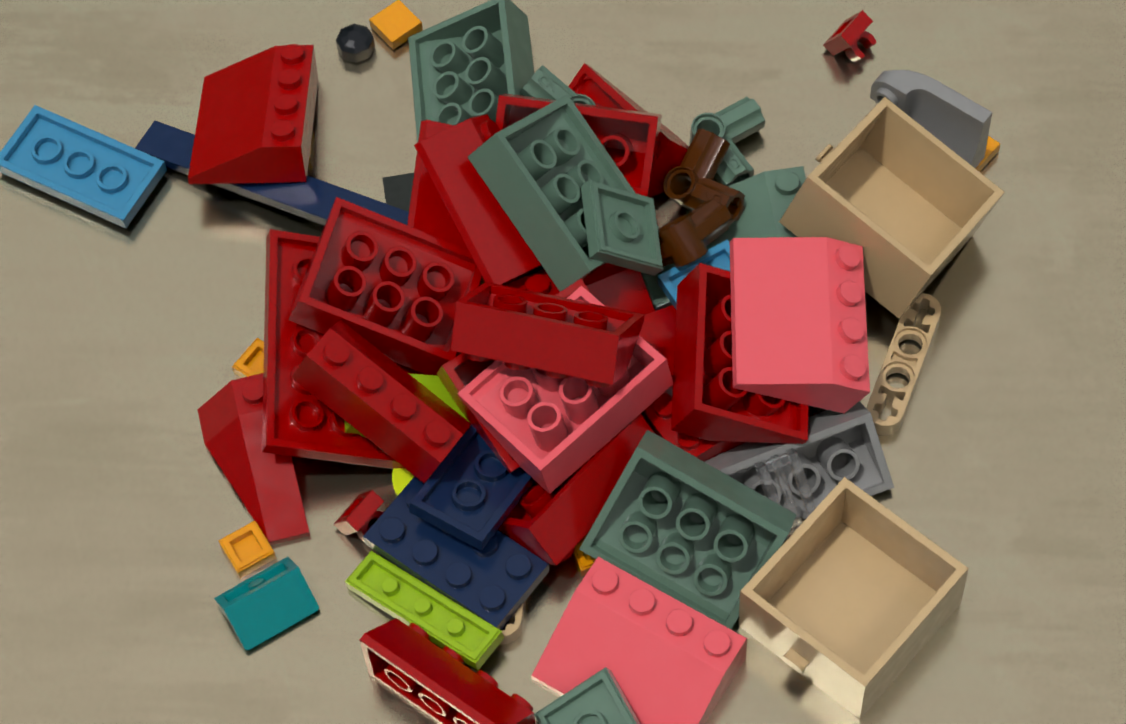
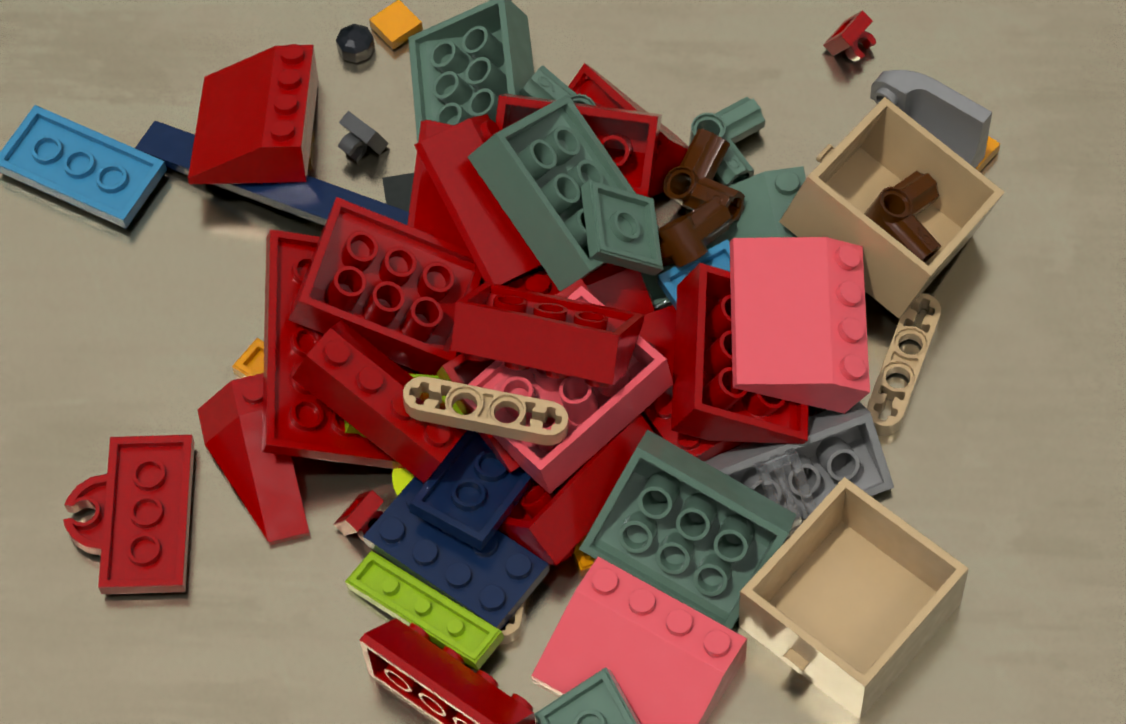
teal panel [214,556,319,650] -> none
light orange tile [218,521,277,579] -> none
none -> red plate [63,434,195,594]
none -> dark grey tile [338,111,389,162]
none -> tan beam [403,376,568,446]
none -> reddish brown piece [864,171,942,263]

